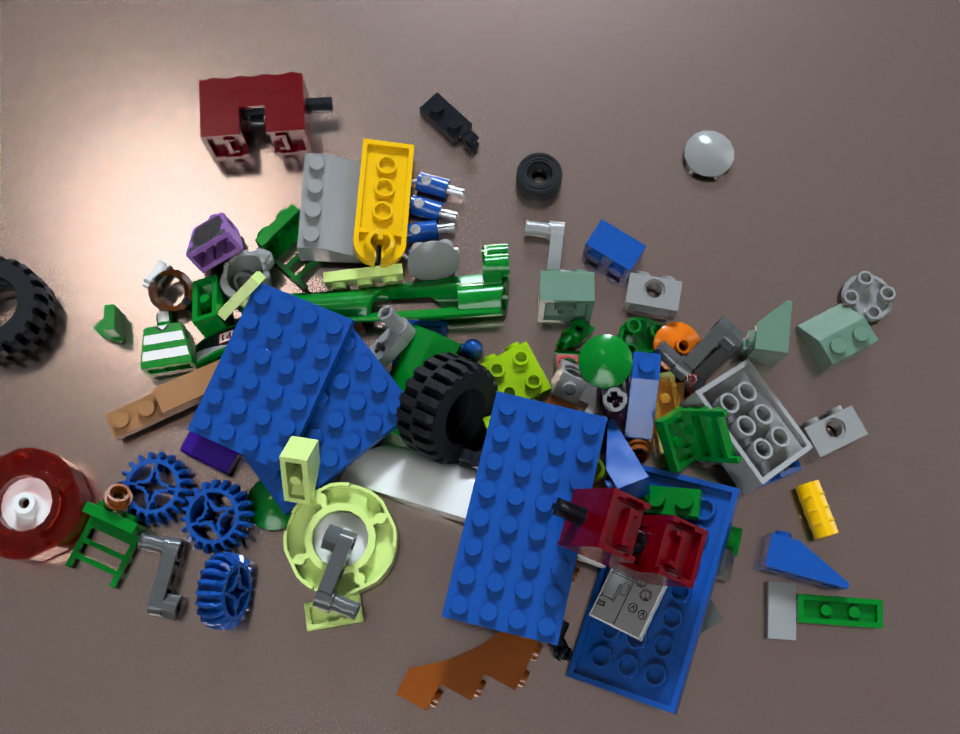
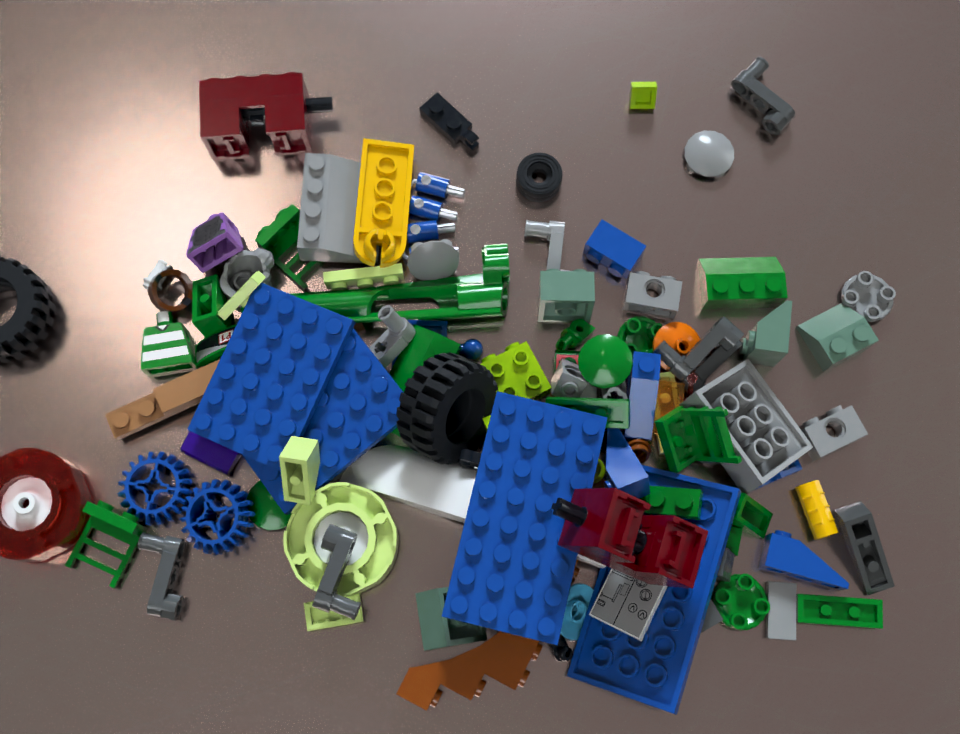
green tile [94,304,125,343] -> none
dark orange plate [103,483,133,511] -> none
blue gear [195,552,254,630] -> none
none -> sand green slope [415,587,487,651]
none -> green plate [546,397,630,429]
none -> medium azure dish [560,583,594,640]
none -> lime tile [629,82,657,109]
none -> green slope [698,257,788,309]
none -> green dish [713,574,770,630]
none -> dark grey beam [731,57,796,135]
none -> green slope [732,492,773,539]
none -> dark grey slope [834,501,895,595]

